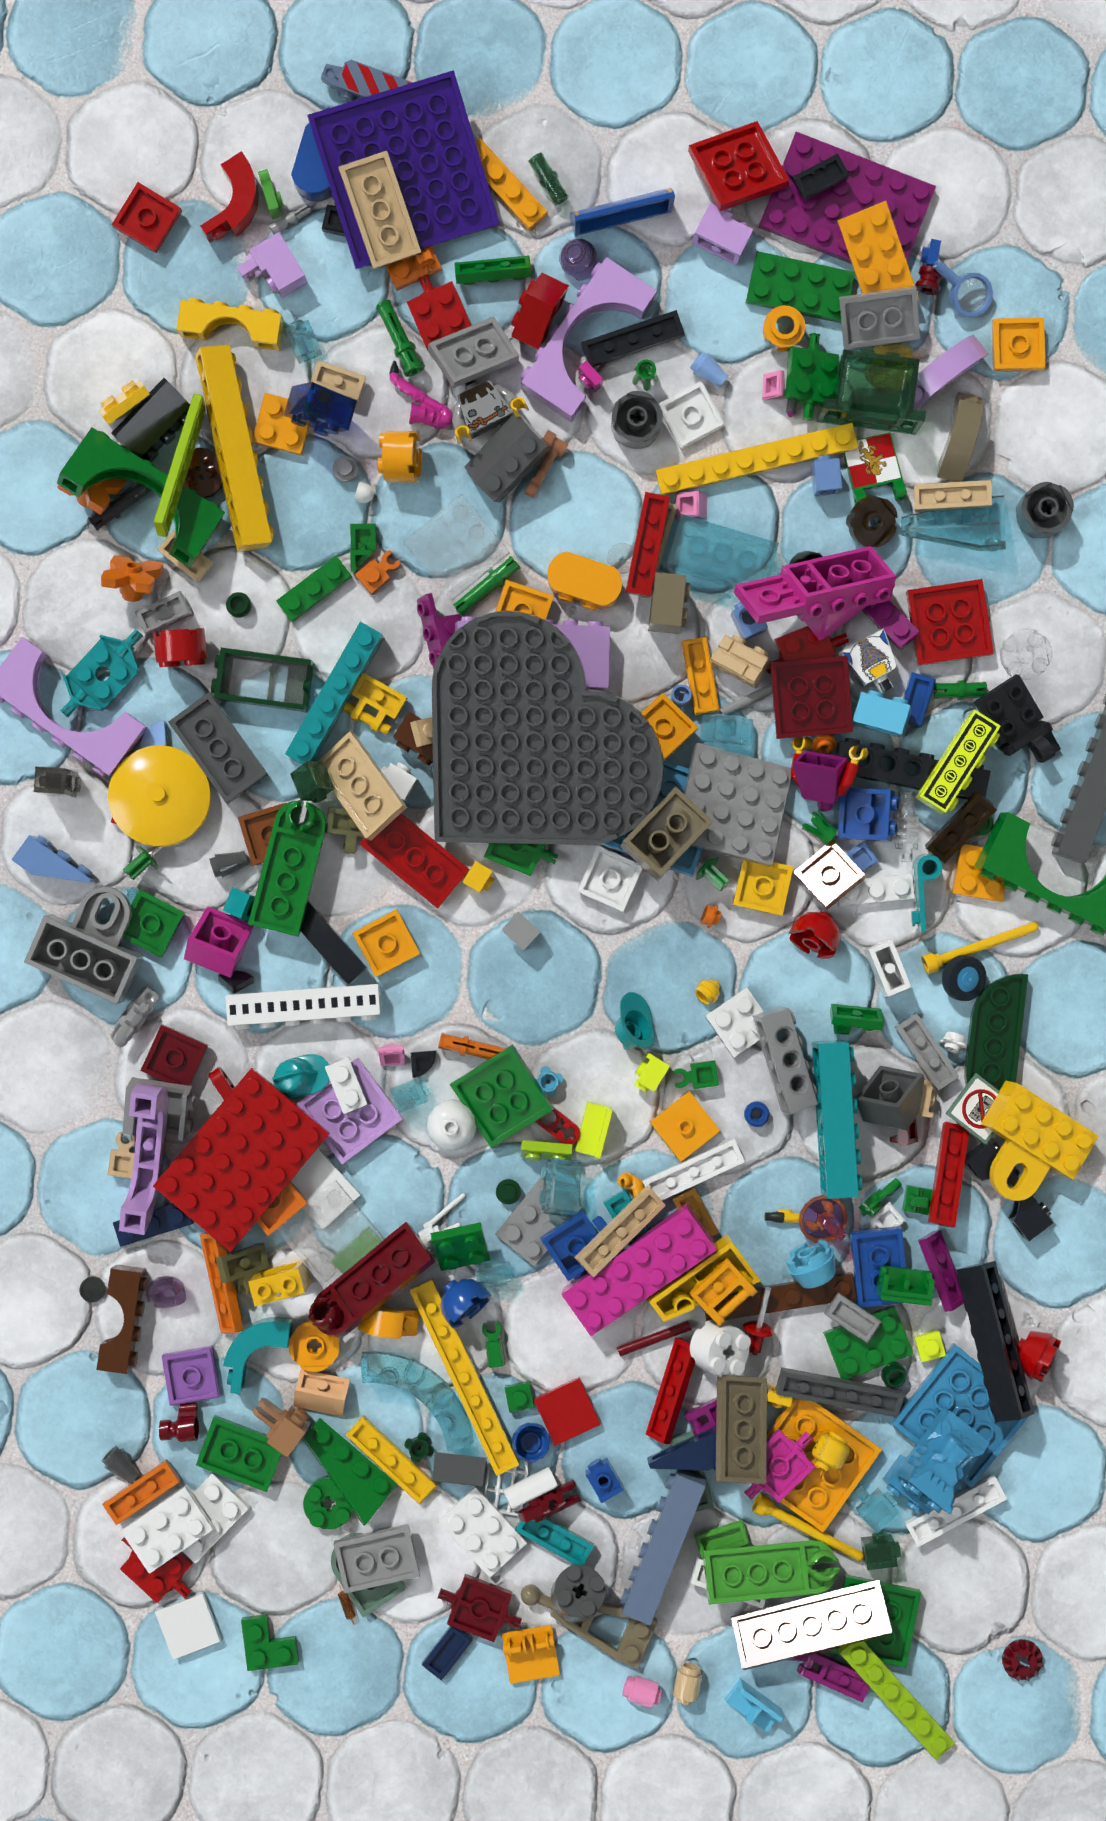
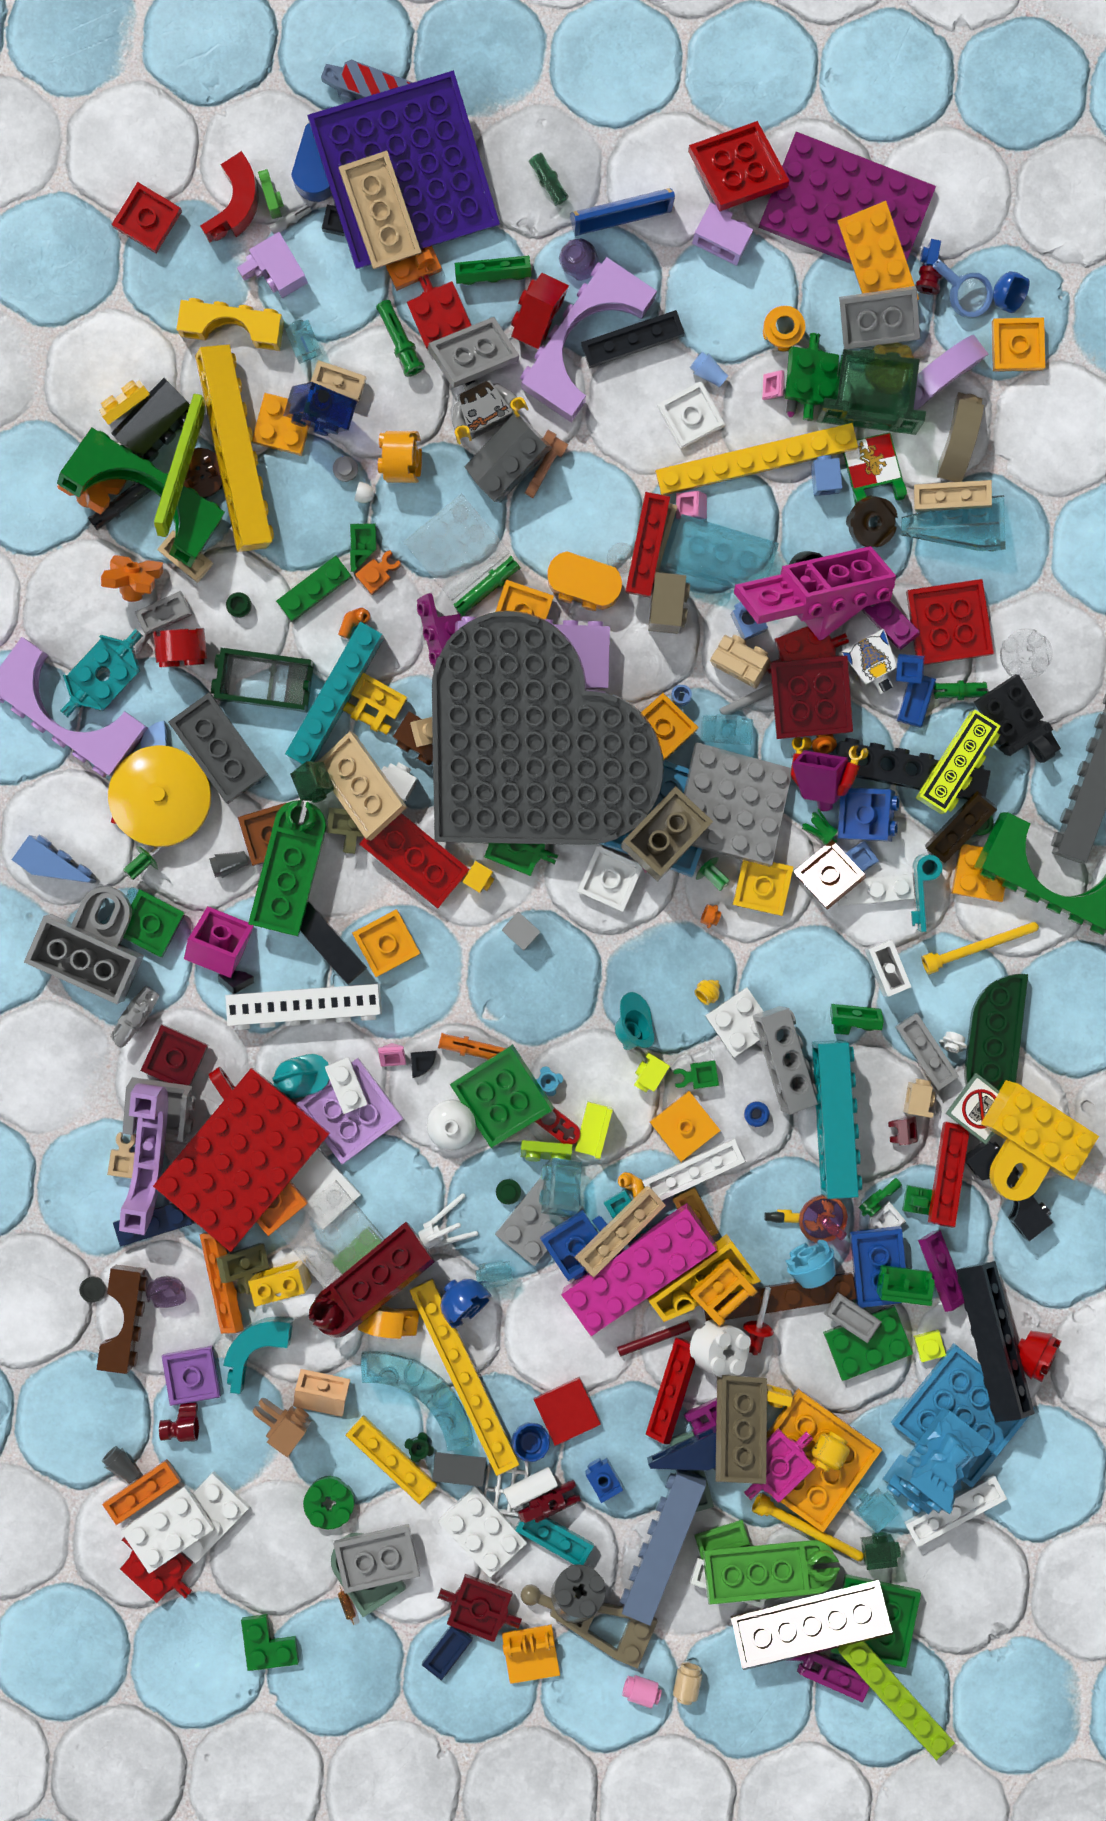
clear smoke brick [34,766,81,798] -> none
white tile [155,1591,222,1660] -> none
green plate [196,1415,281,1492] -> none
teal brick [223,887,255,921] -> none
light orange plate [289,1320,341,1372] -> none
green wing [302,1418,397,1526] -> none
dark pink piece [389,361,453,429] -> none
clear light blue brick [389,1077,431,1113] -> none
green plate [430,1222,491,1271] -> none
light orange plate [475,138,548,231] -> none
green bar [482,1321,506,1368] -> none
green plate [504,1381,534,1413] -> none
dark pink plate [578,361,603,392] -> none
dark grey brick [611,391,663,449] -> none
green piece [632,359,658,391] -> none
light orange tile [681,637,720,716] -> none
medium azure panel [725,1678,784,1732] -> none
green plate [745,251,855,323] -> none
dark grey plate [775,1367,905,1417] -> none
red cylinder [789,911,841,959] -> none
black plate [792,154,850,202] -> none
medium azure brick [852,690,912,738] -> none
dark grey slope [856,1066,925,1130] -> none
dark green plate [881,1362,906,1388] -> none
clear hinge [895,792,919,862] -> none
black wheel [942,955,986,1001] -> none
dark red gear [1002,1639,1043,1681] -> none
dark grey brick [1016,482,1074,539] -> none
none -> orange arm [338,608,370,639]
none -> blue plate [896,654,925,683]
none -> blue hair [993,271,1030,313]

